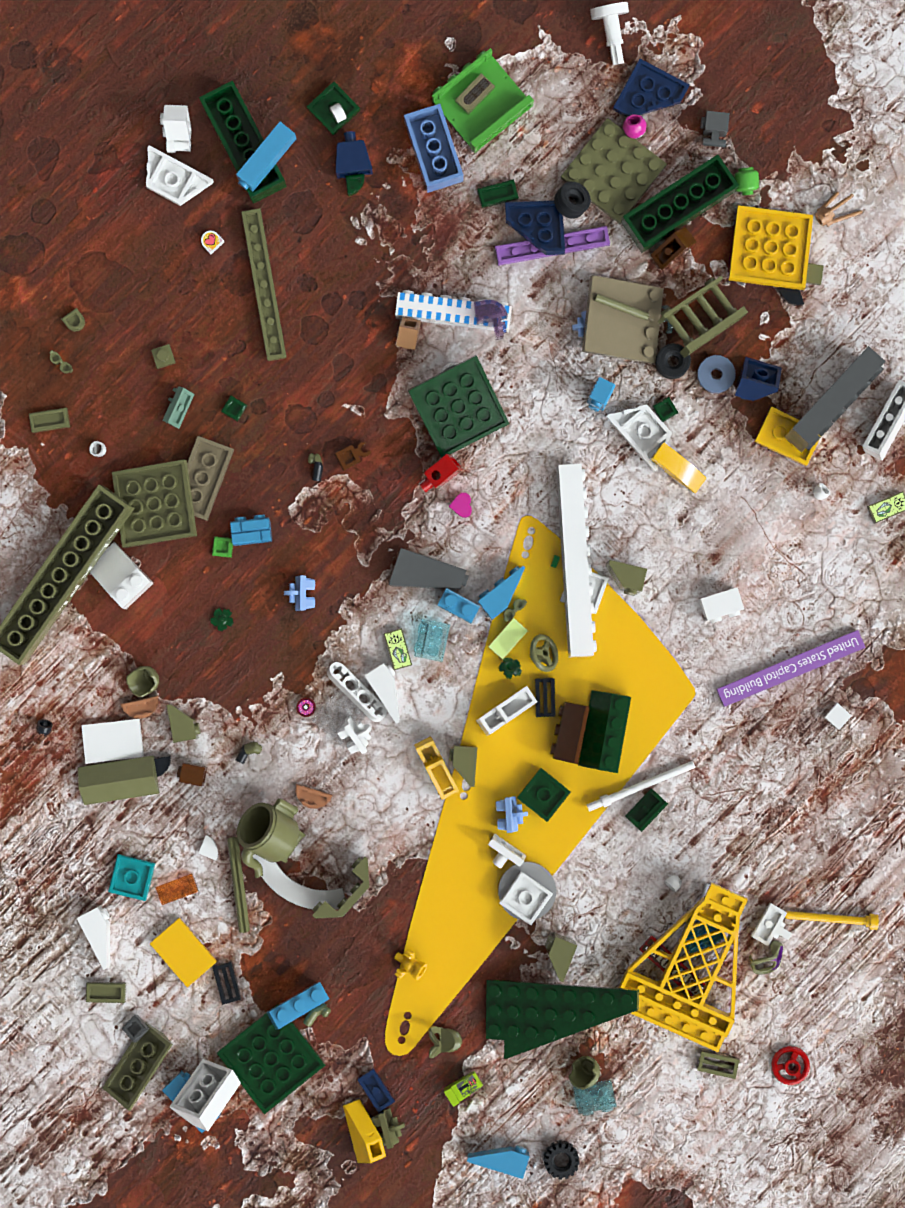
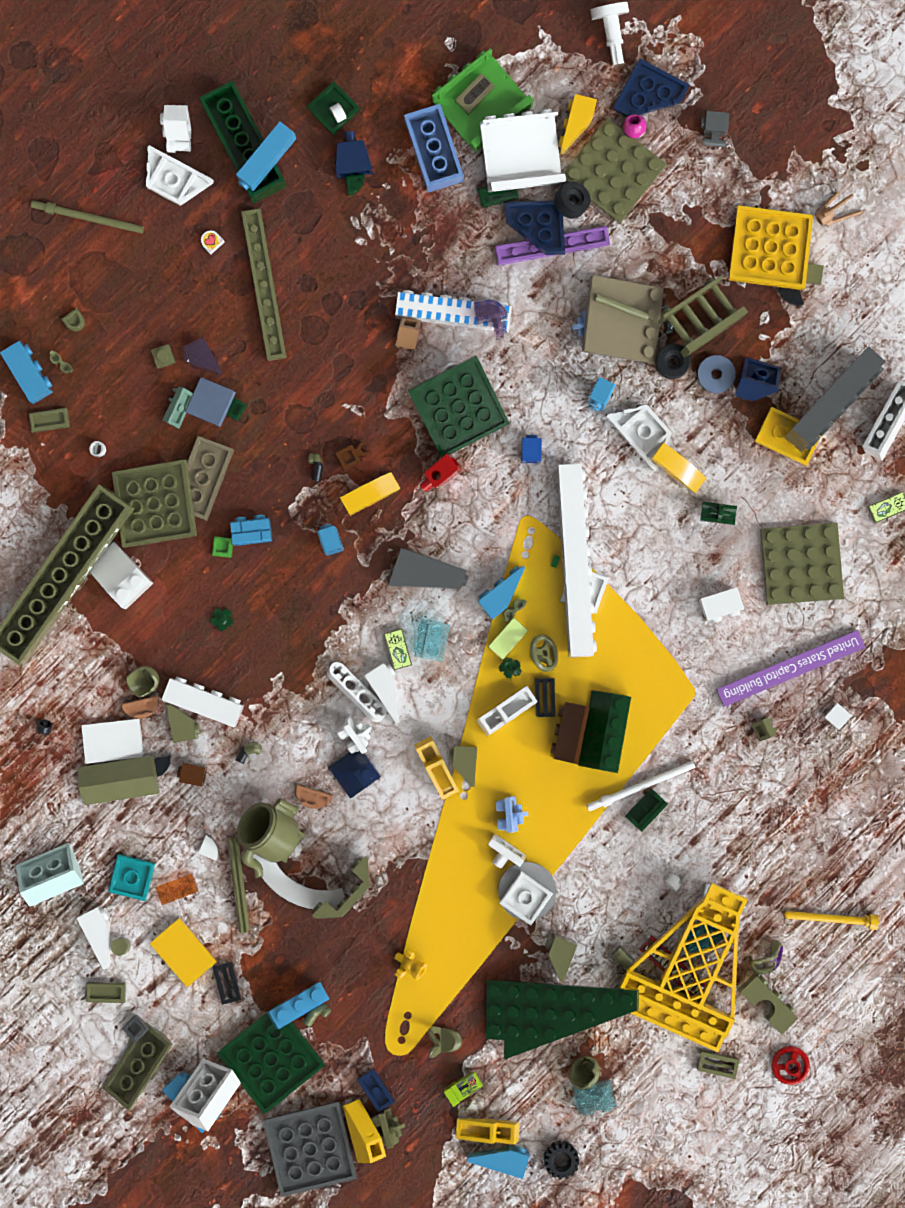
light blue hips [284,575,315,611] -> none
tile [296,698,316,717] -> none
dark azure brick [437,588,480,624] -> none
dark pink tile [449,493,472,518] -> none
dark green plate [517,768,571,822] -> none
olive slope [606,560,647,596] -> none
dark green brick [621,154,739,253] -> none
reddish brown slope [650,227,697,270] -> none
dark green tile [652,397,678,422] -> none
bright green head [734,167,759,196] -> none
white hinge [751,902,792,946] -> none
white hinge [813,483,830,500] -> none
none -> dark azure brick [0,341,53,404]
none -> light aqua slope [16,843,83,906]
none -> olive bar [31,200,144,234]
none -> olive piece [111,937,131,956]
none -> white brick [162,676,244,727]
none -> clear purple slope [182,337,223,375]
none -> sand blue tile [185,378,236,427]
none -> dark grey plate [263,1101,357,1197]
none -> dark azure brick [317,523,344,556]
none -> dark blue slope [328,751,381,799]
none -> yellow slope [340,472,400,516]
none -> yellow slope [456,1118,519,1145]
none -> white panel [480,109,566,192]
none -> blue brick [522,435,542,463]
none -> yellow slope [558,94,597,155]
none -> olive piece [611,946,635,969]
none -> dark green hips [700,502,737,525]
none -> olive arch [738,974,798,1035]
none -> olive tile [751,717,778,742]
none -> olive plate [760,523,844,605]

